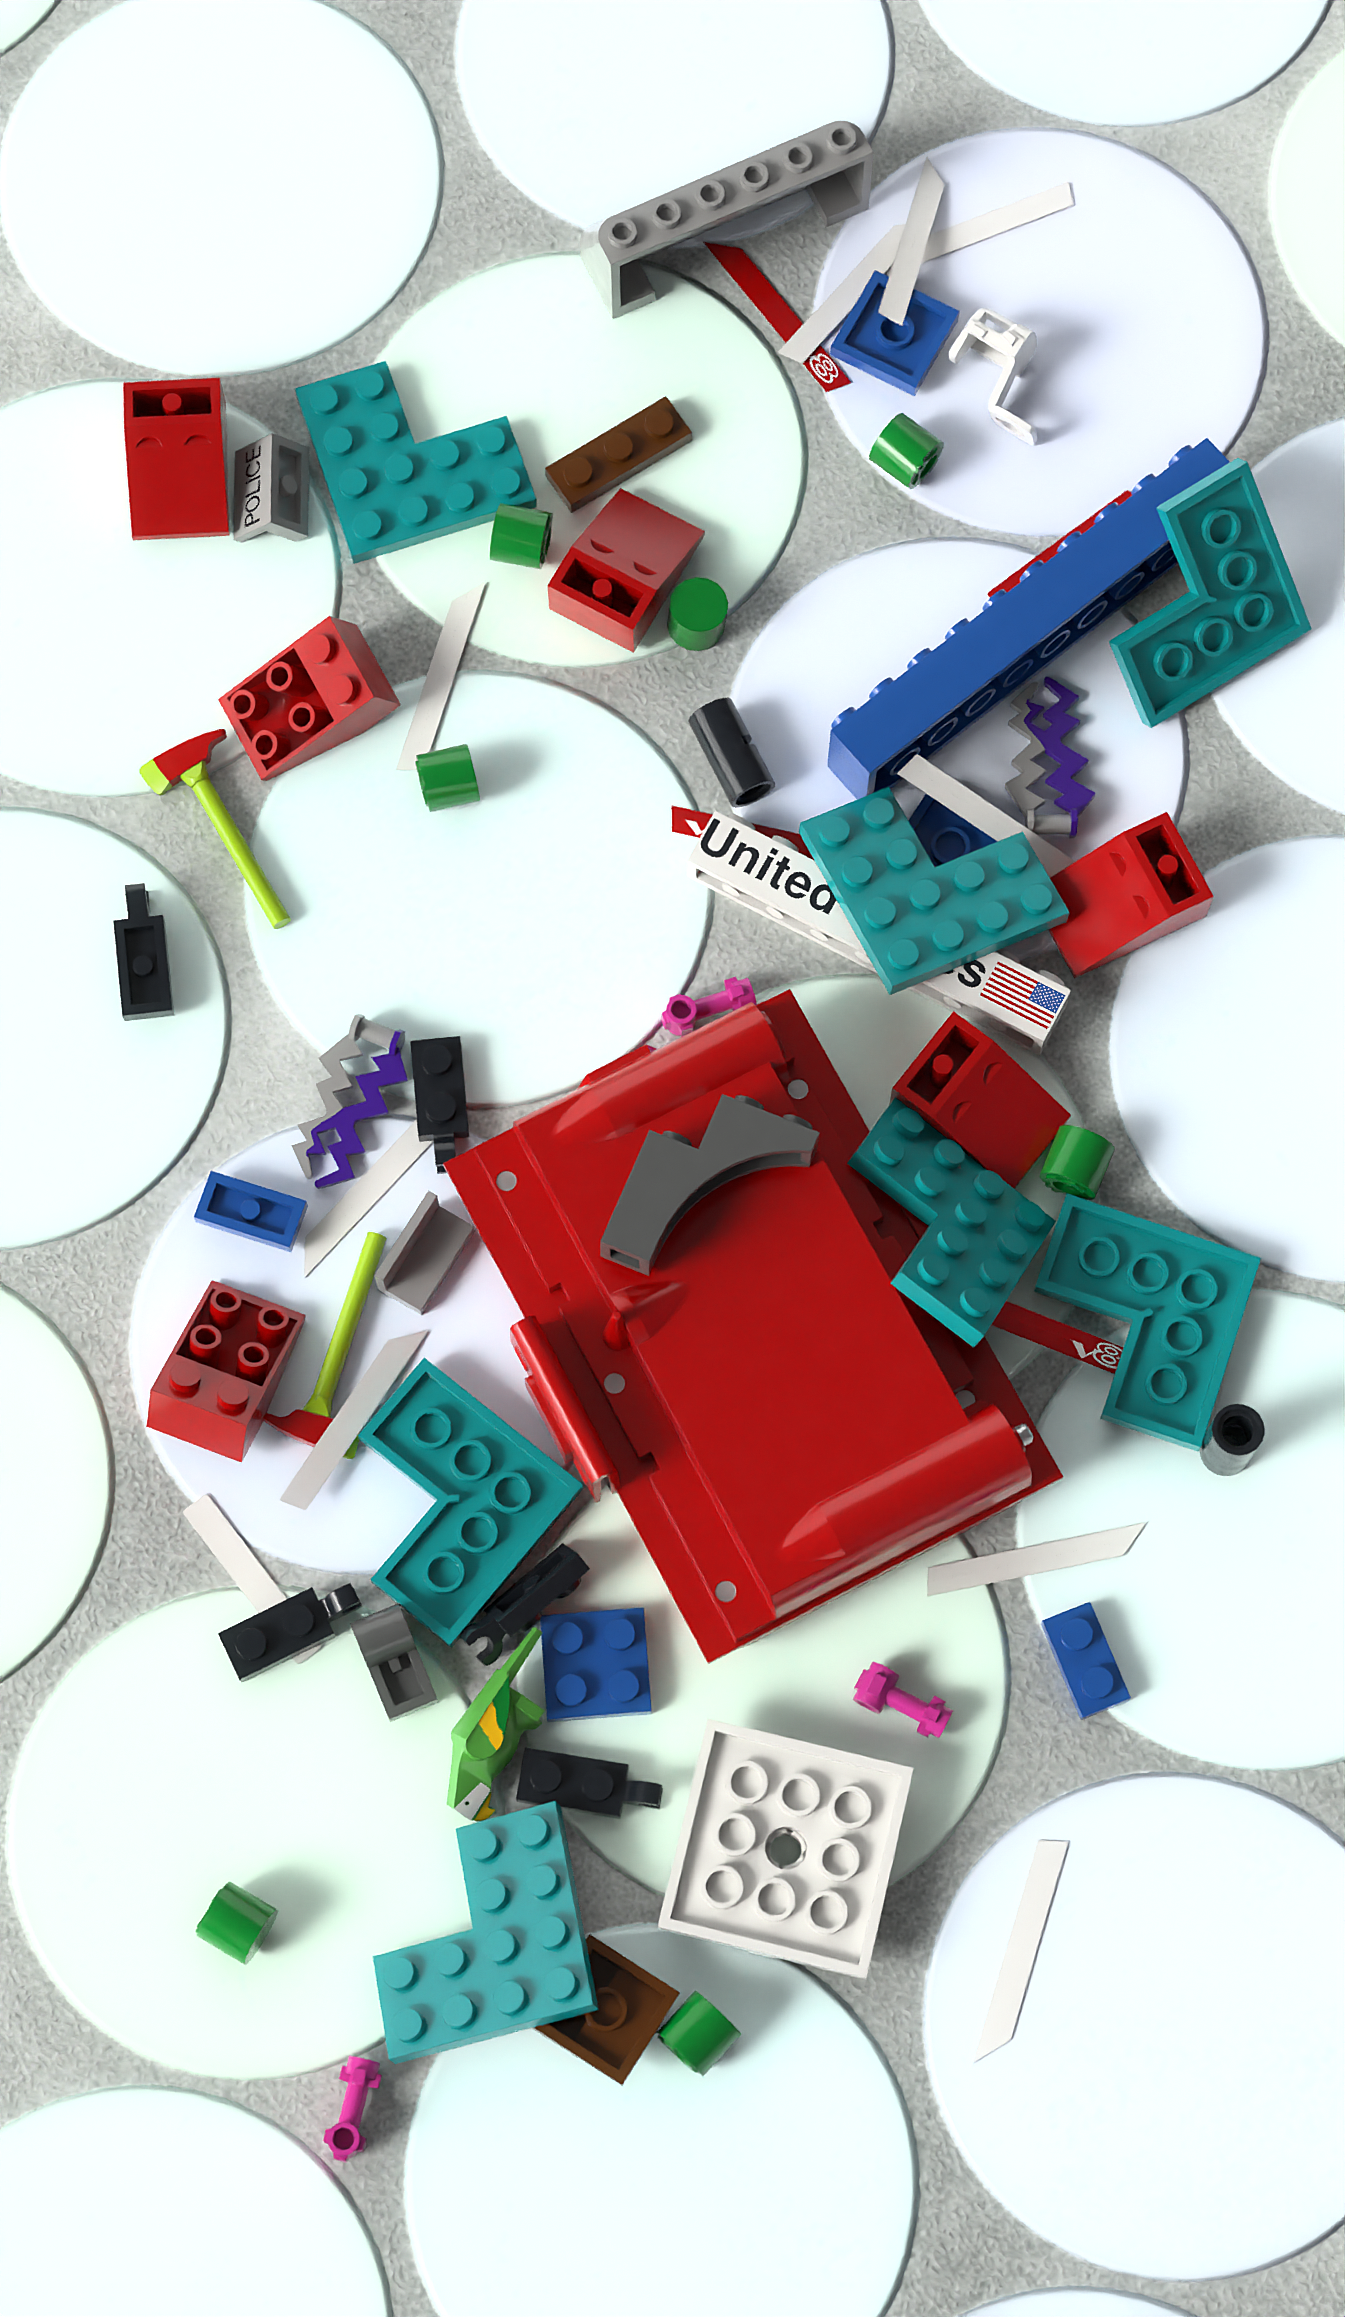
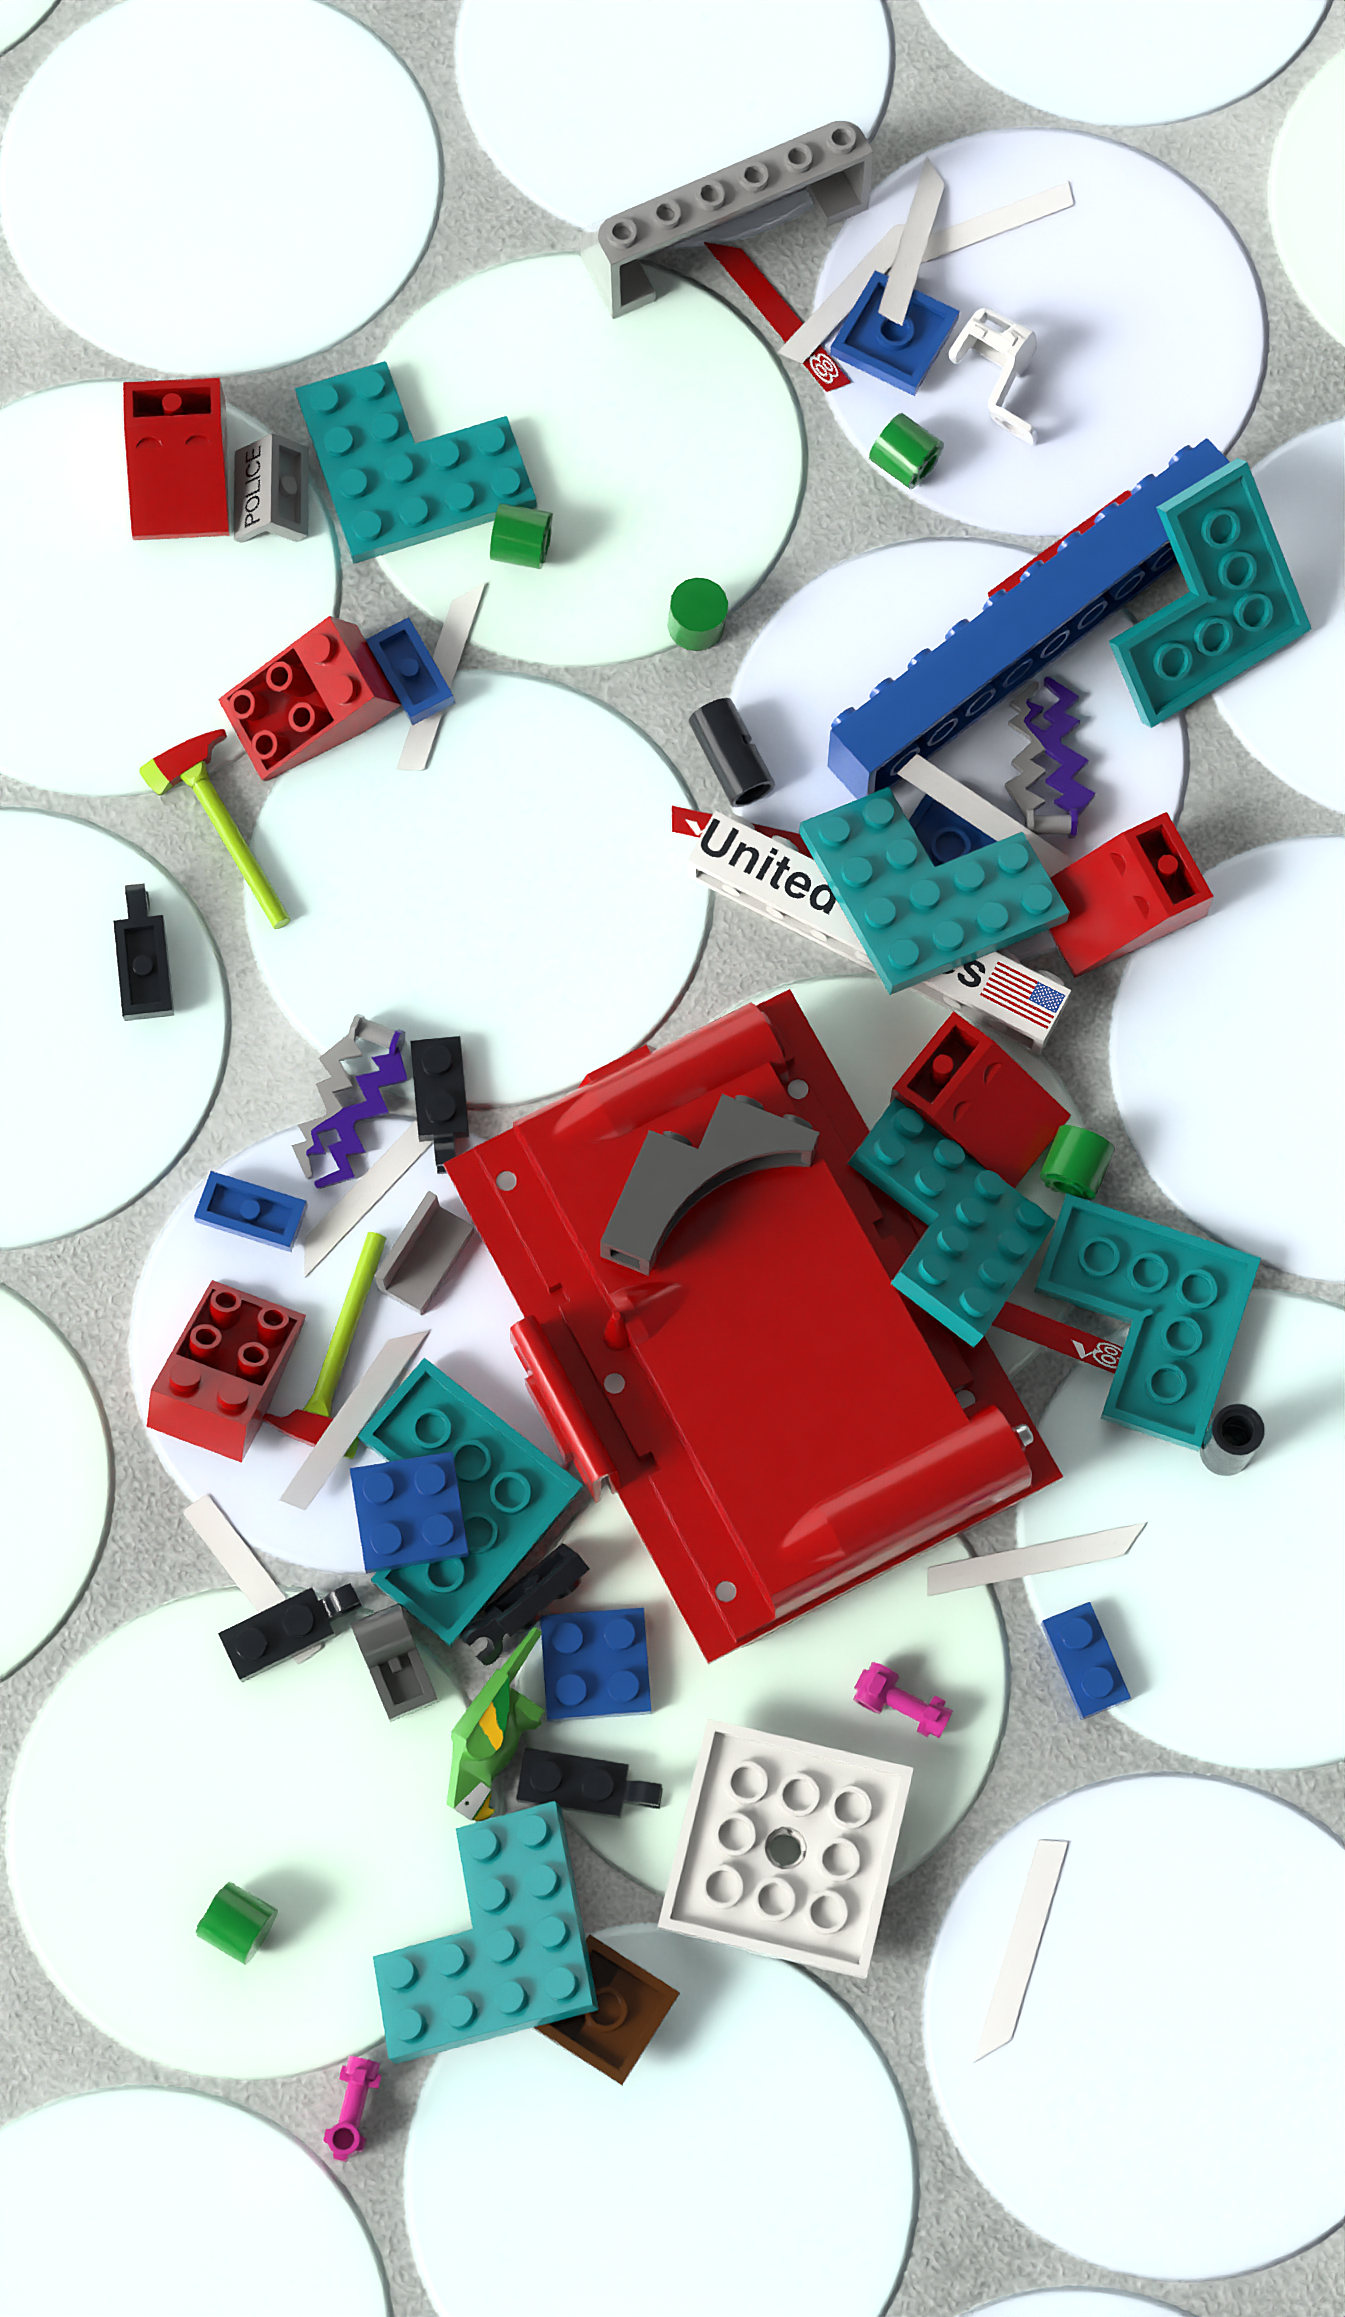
green piece [415,743,480,812] -> none
reddish brown plate [545,396,692,513] -> none
red slope [547,488,705,653] -> none
green piece [657,1990,741,2077] -> none
dark pink bar [661,977,757,1037] -> none
none -> blue plate [350,1451,469,1574]
none -> blue plate [366,617,456,726]

